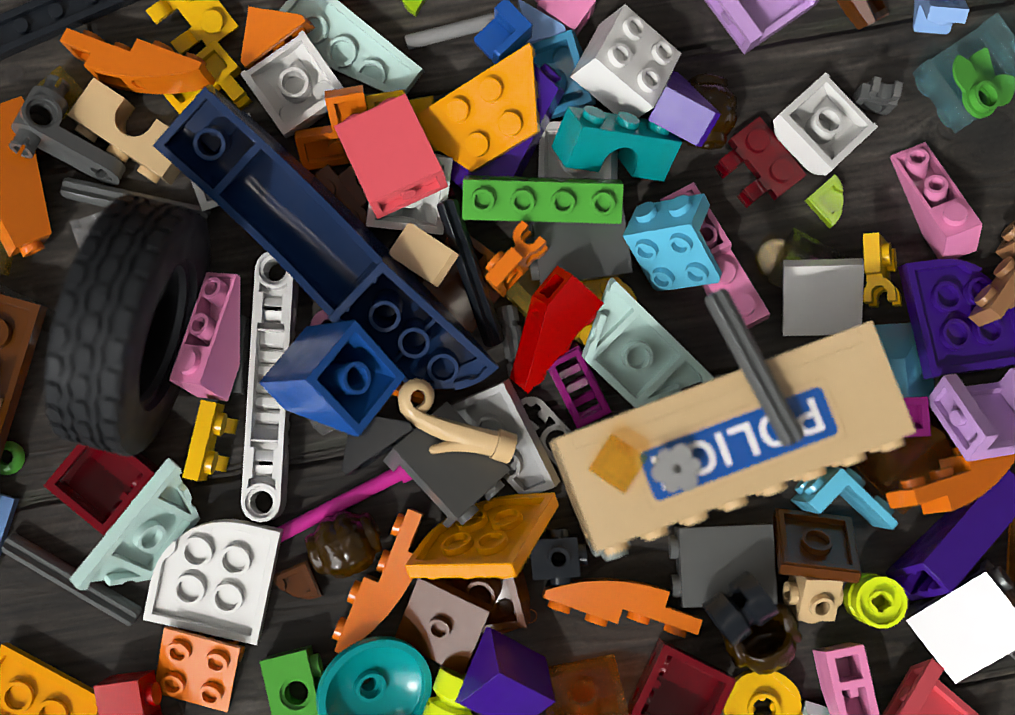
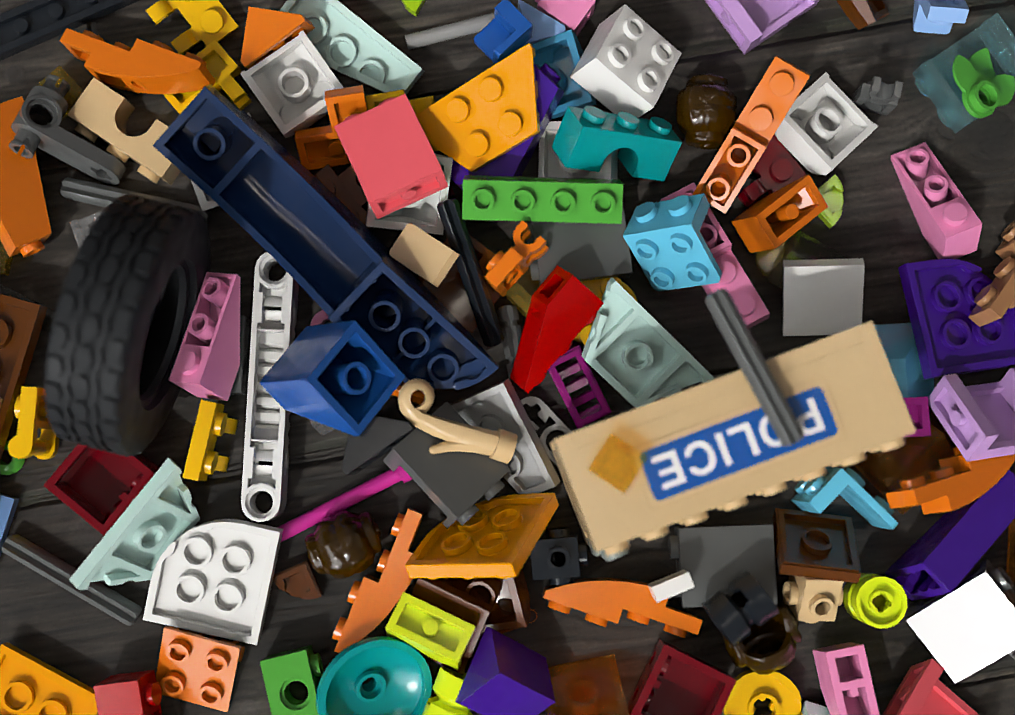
slope [648,71,721,147] -> none
light grey plant [651,444,701,493] -> none
yellow plate [863,233,902,308] -> none
none -> yellow plate [8,386,59,460]
none -> neon yellow panel [385,592,475,670]
none -> white tile [647,569,695,603]
none -> orange slope [692,55,810,214]
none -> orange slope [731,175,828,253]

